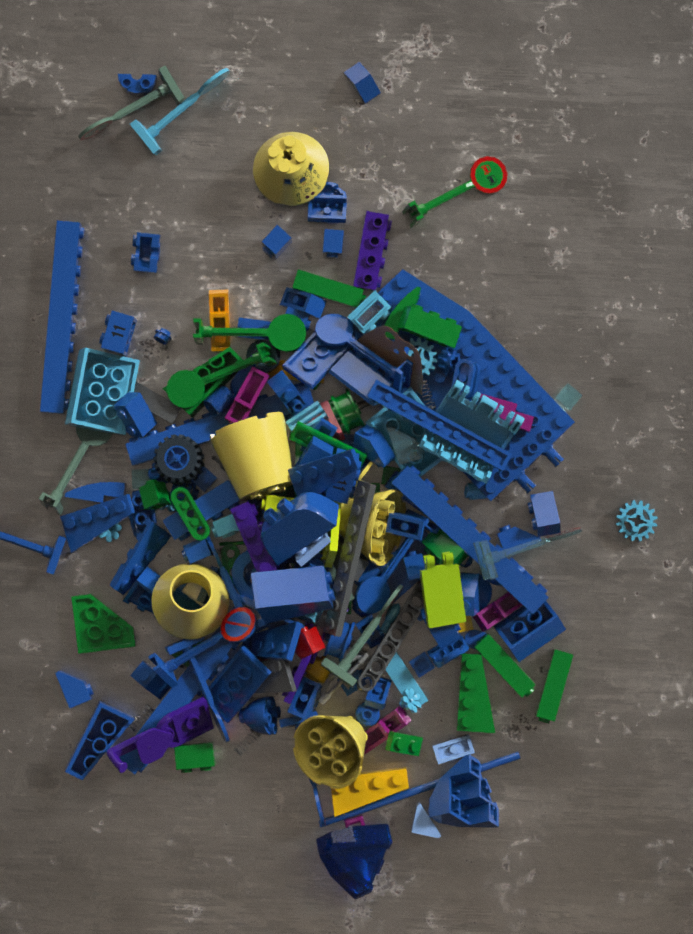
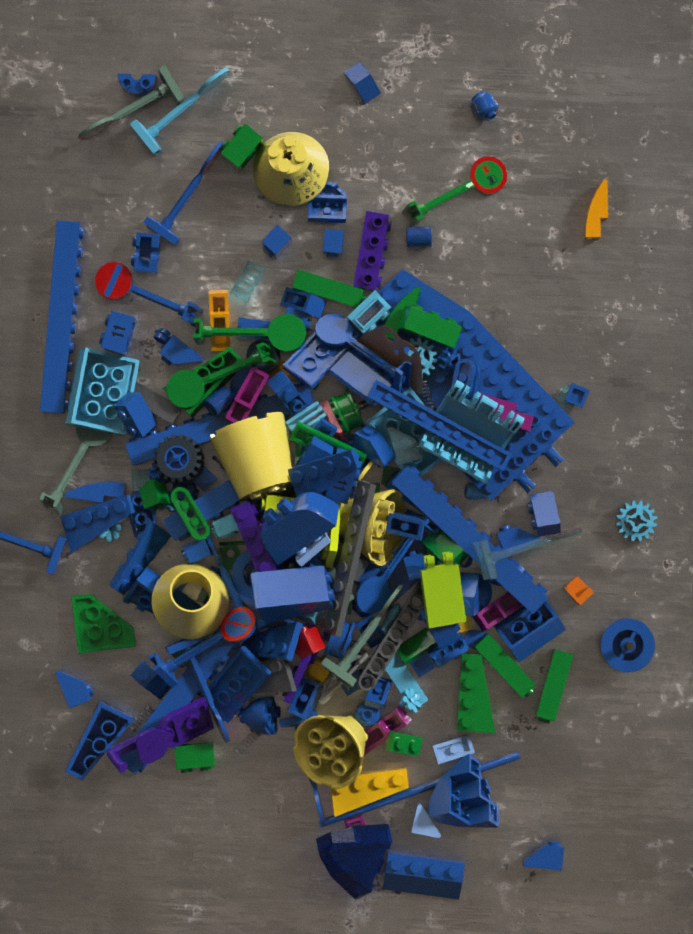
none -> piece [95,262,203,328]
none -> blue piece [143,141,224,245]
none -> blue slope [159,335,205,366]
none -> green brick [221,124,264,173]
none -> clear light blue slope [230,260,265,303]
none -> blue slope [383,851,465,900]
none -> green tile [397,627,438,665]
none -> blue piece [406,226,432,247]
none -> blue head [470,91,499,121]
none -> blue slope [522,841,564,871]
none -> orange panel [563,576,594,606]
none -> blue tile [564,383,590,408]
none -> light orange slope [584,180,608,240]
none -> blue piece [601,618,655,672]

